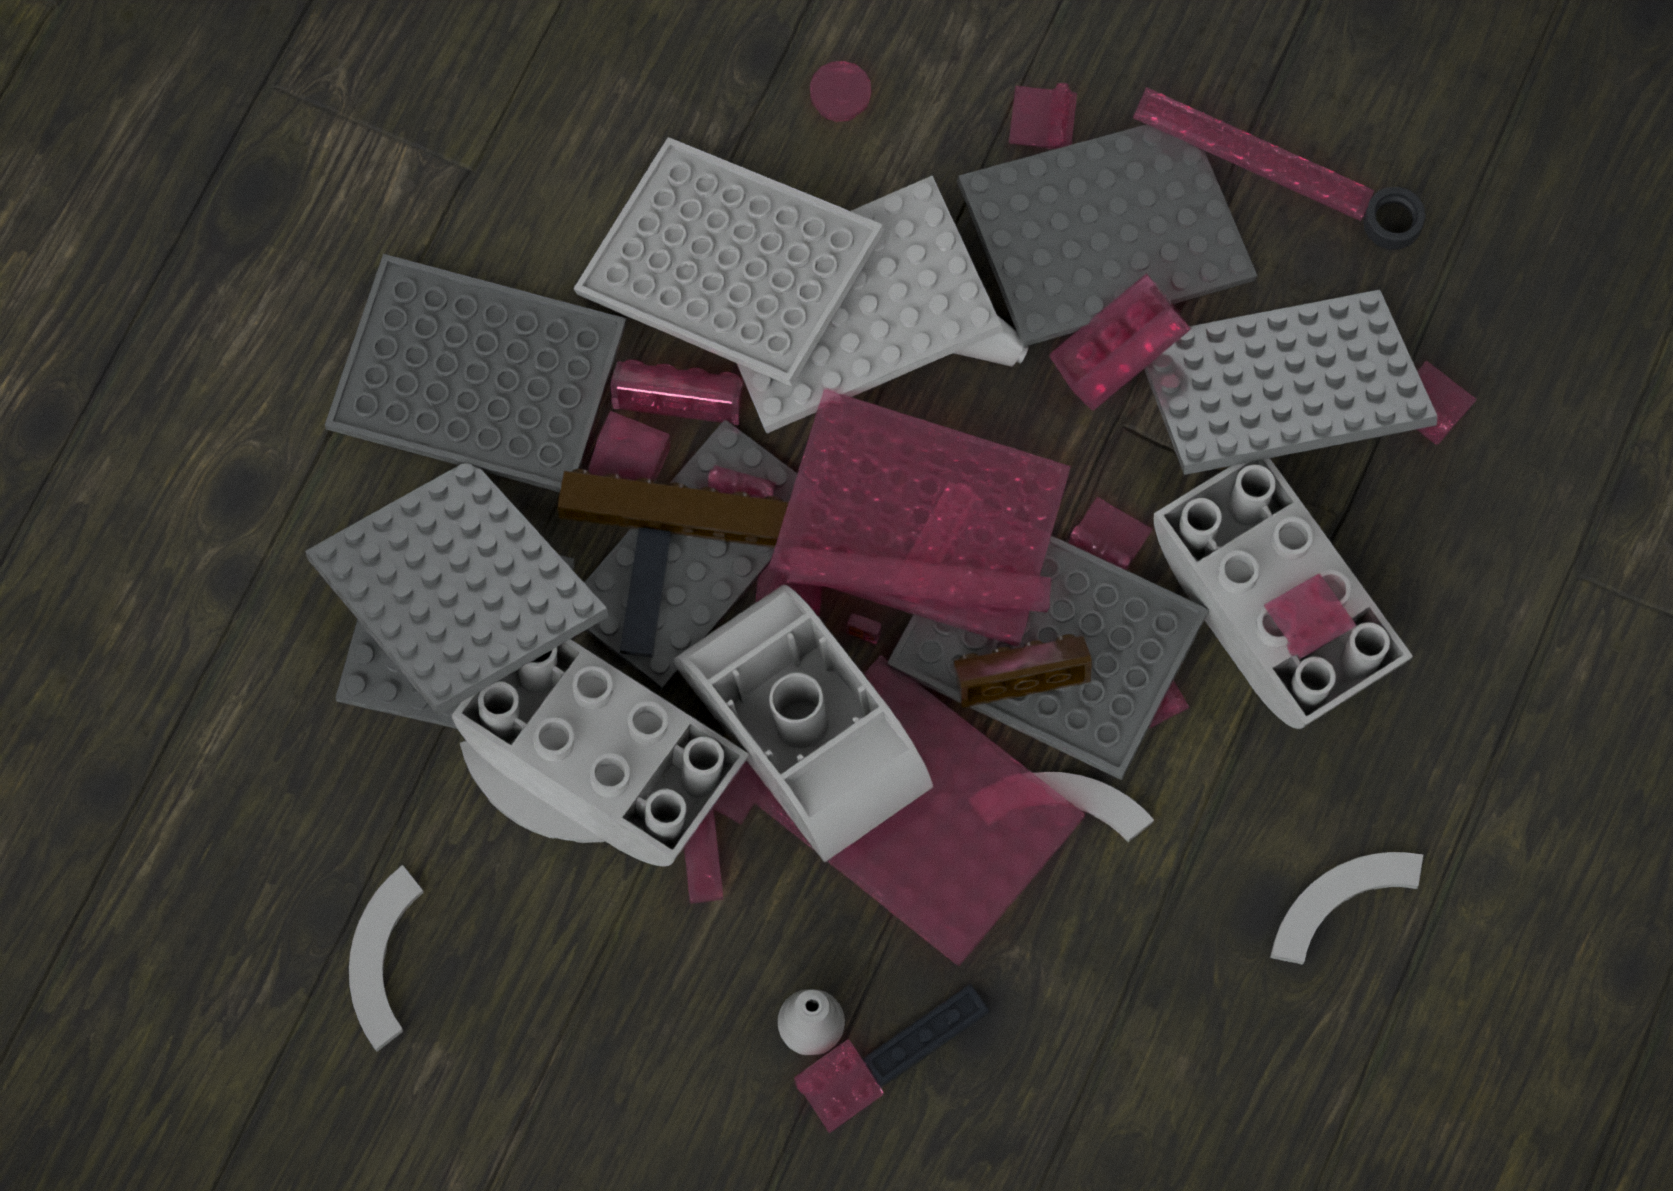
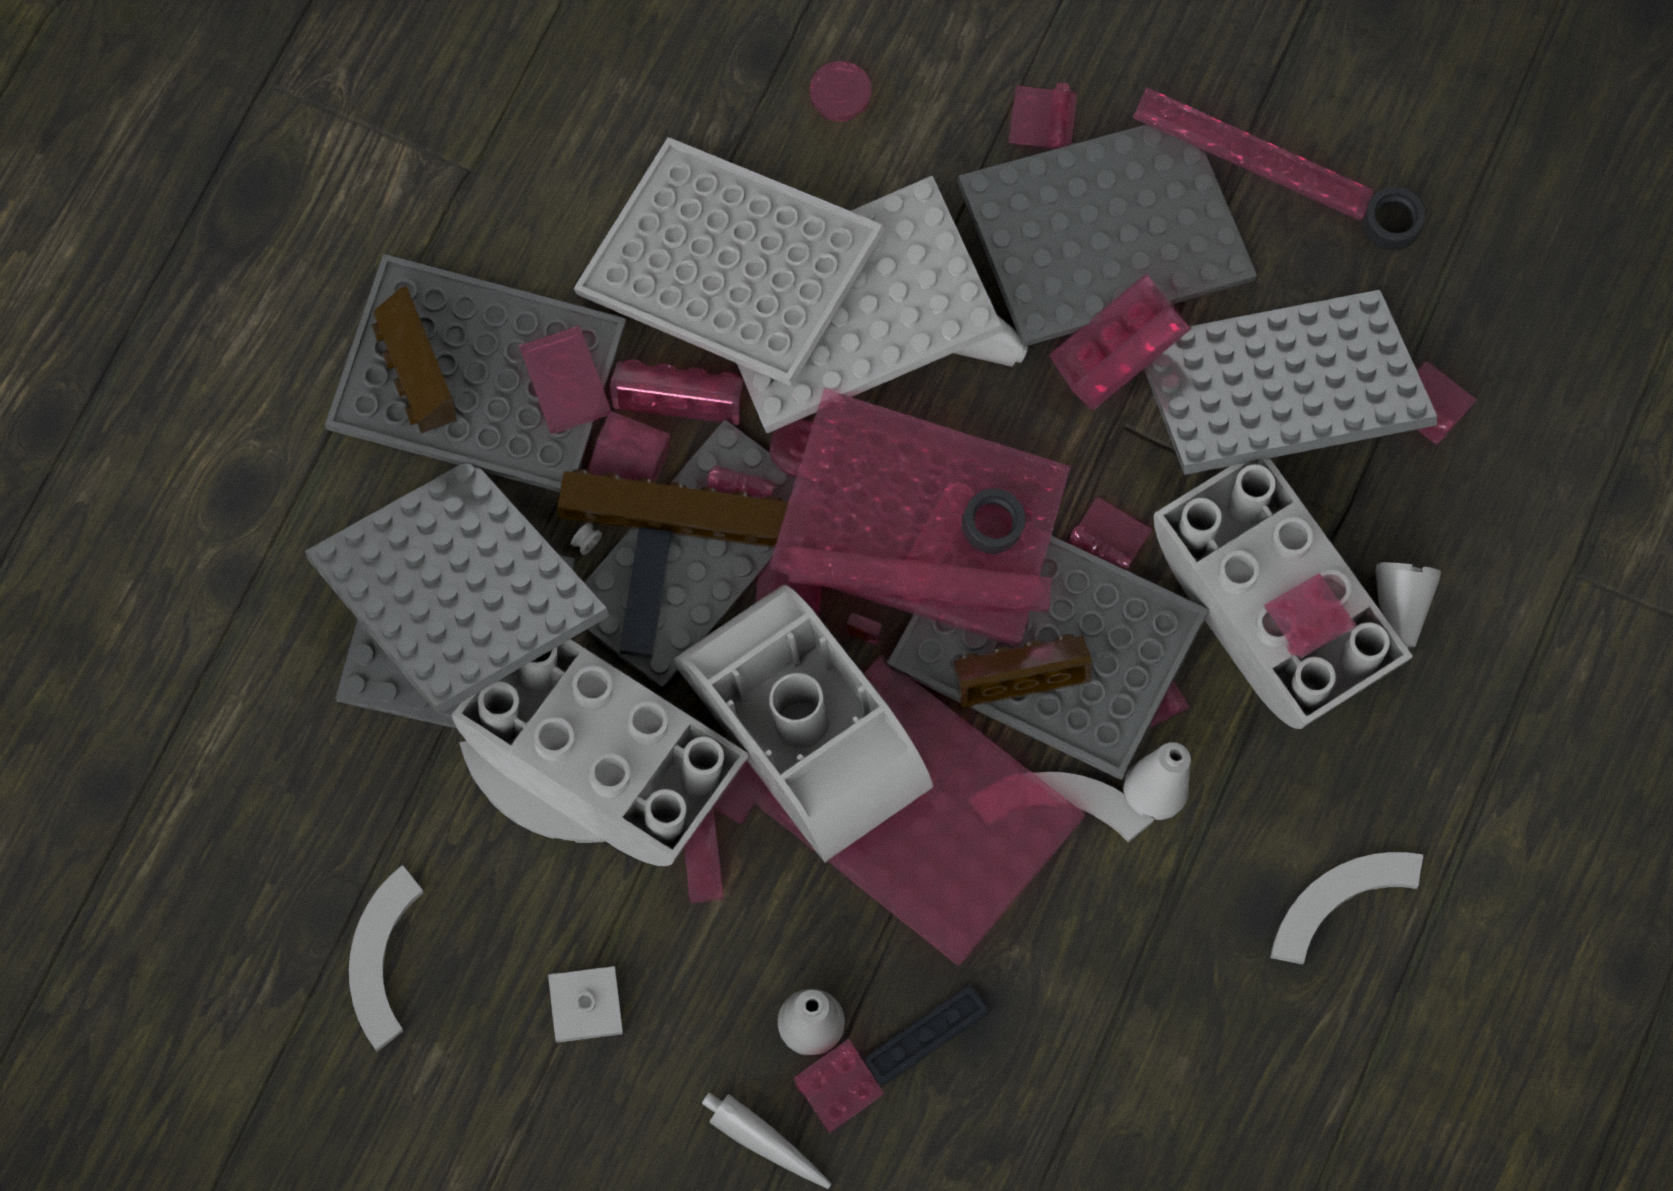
none -> dark brown slope [371,285,457,434]
none -> clear pink tile [519,326,611,434]
none -> light grey plate [548,966,623,1043]
none -> light grey bush [571,523,602,555]
none -> light grey piece [702,1092,832,1189]
none -> clear pink tile [769,420,834,479]
none -> black tyre [961,488,1026,554]
none -> light grey cone [1123,742,1191,820]
none -> light grey cone [1375,562,1441,649]

